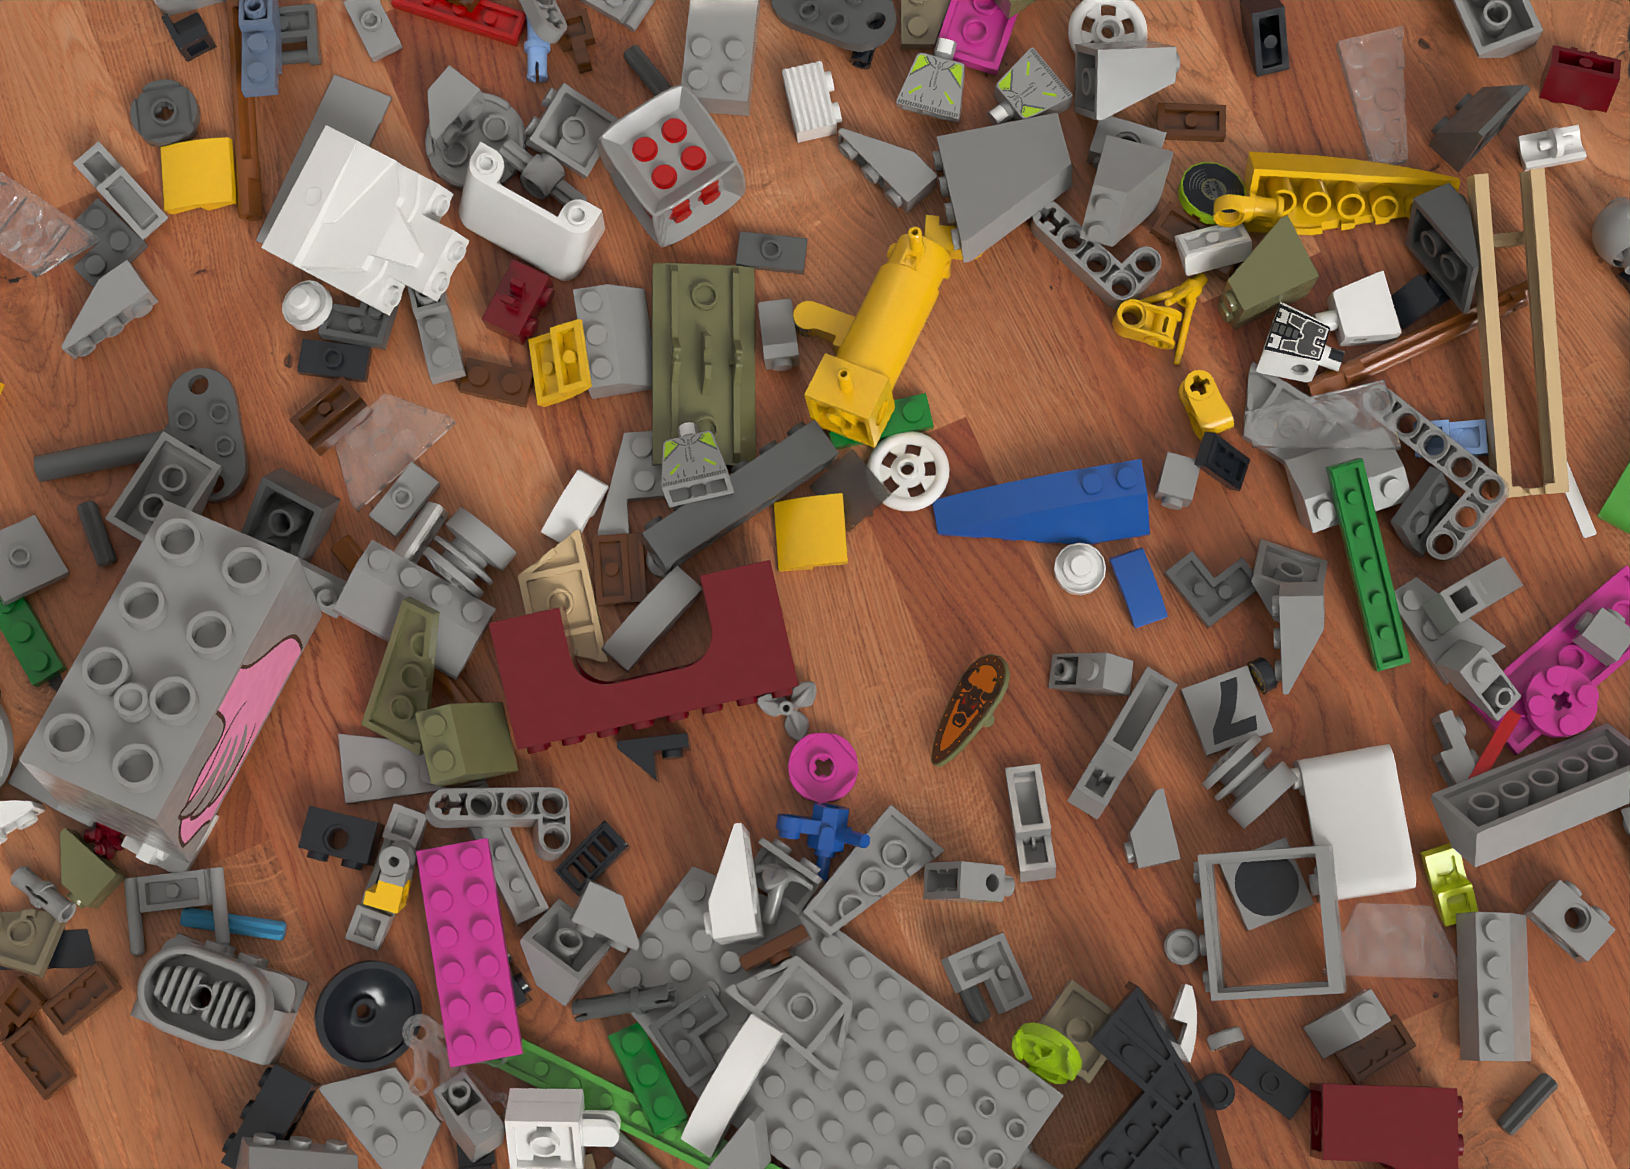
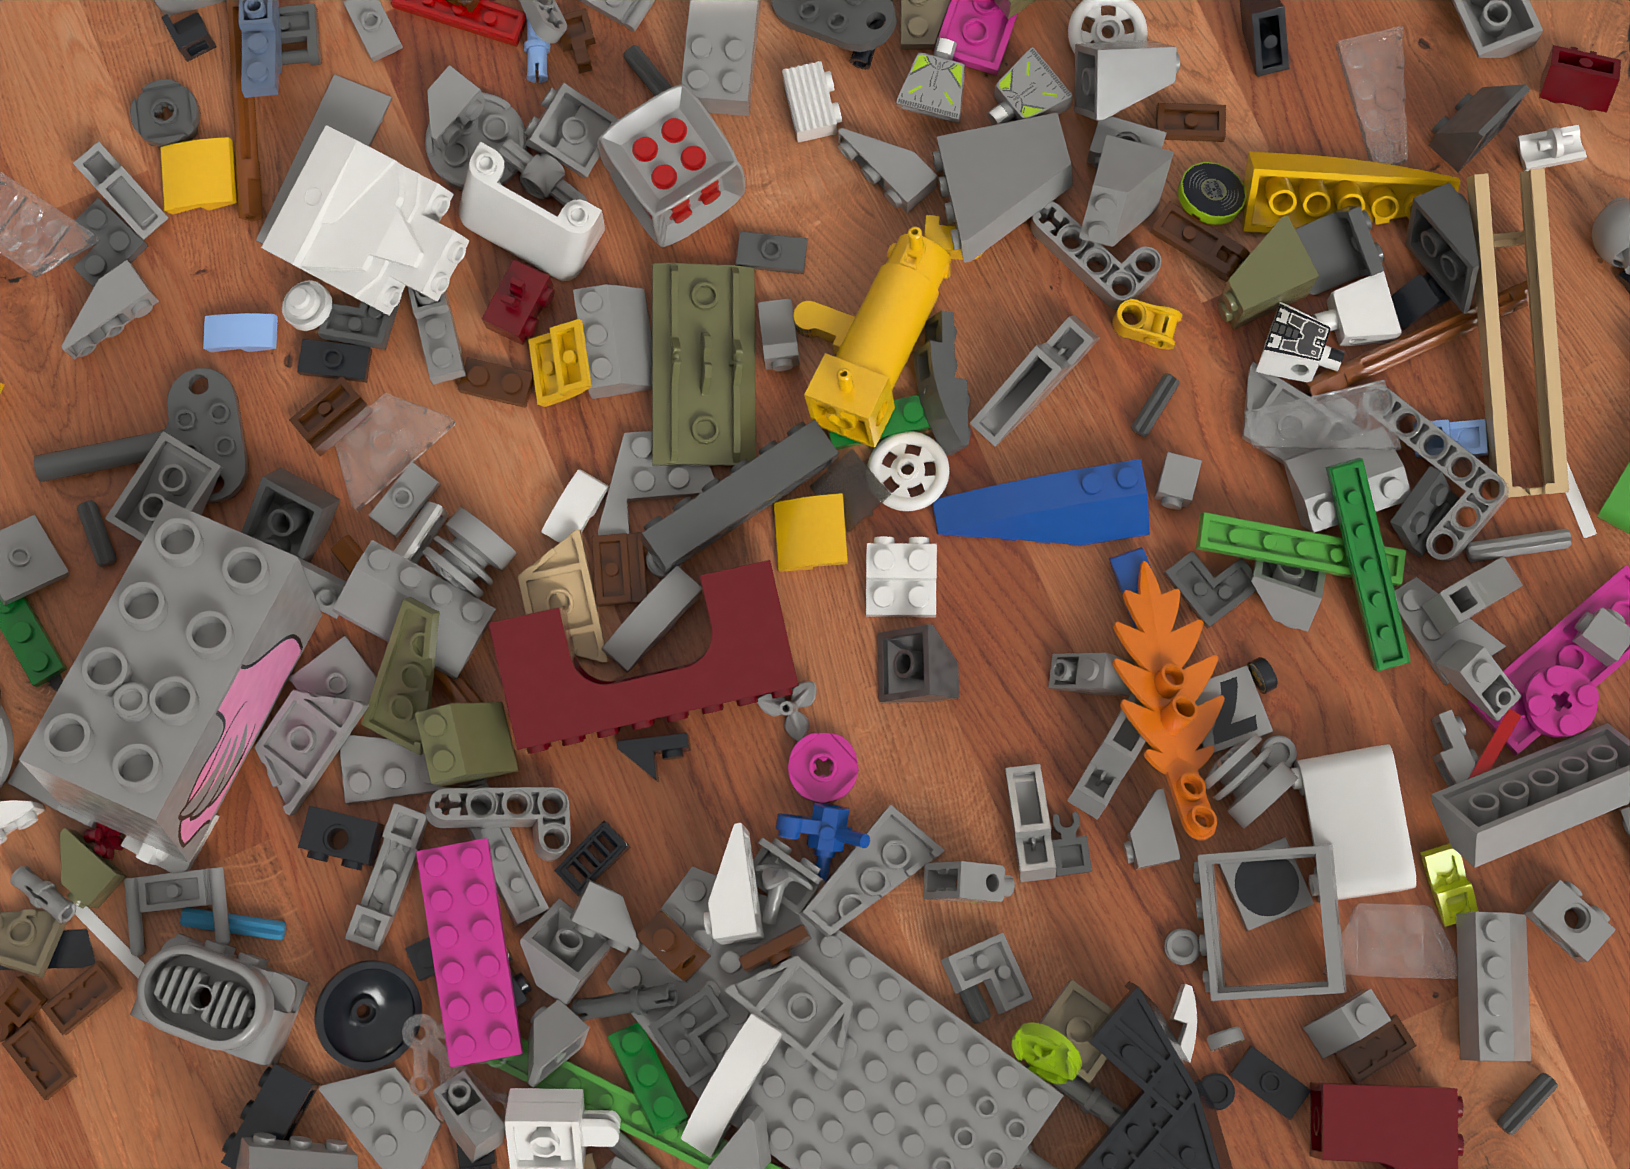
leg [363,840,417,914] -> none
light grey torso [661,422,734,508] -> none
shield [931,654,1010,767] -> none
white plate [1053,543,1106,596] -> none
yellow plant [1139,273,1208,365] -> none
white slope [1174,223,1252,276] -> none
yellow piece [1178,370,1234,441] -> none
black plate [1194,432,1250,491] -> none
yellow connector [1213,192,1284,228] -> none
light grey slope [1272,581,1325,694] -> none
none -> white sticker [75,904,145,979]
none -> light blue slope [203,313,278,353]
none -> light grey wing [254,690,369,816]
none -> light grey plate [289,636,377,704]
none -> black plate [405,937,435,981]
none -> light grey slope [528,999,590,1088]
none -> reddish brown torso [636,909,711,983]
none -> white plate [866,536,937,618]
none -> flat silver slope [877,624,959,703]
none -> dark grey slope [913,310,971,455]
none -> light grey slope [970,315,1100,446]
none -> light grey pin [1025,1063,1124,1127]
none -> dark grey plate [1052,812,1092,877]
none -> orange plant [1112,561,1225,840]
none -> dark grey axle [1131,373,1179,437]
none -> bright green plate [1195,512,1406,586]
none -> light grey tile [1259,735,1297,769]
none -> dark grey bracket [1295,206,1384,295]
none -> light grey axle [1466,528,1572,562]

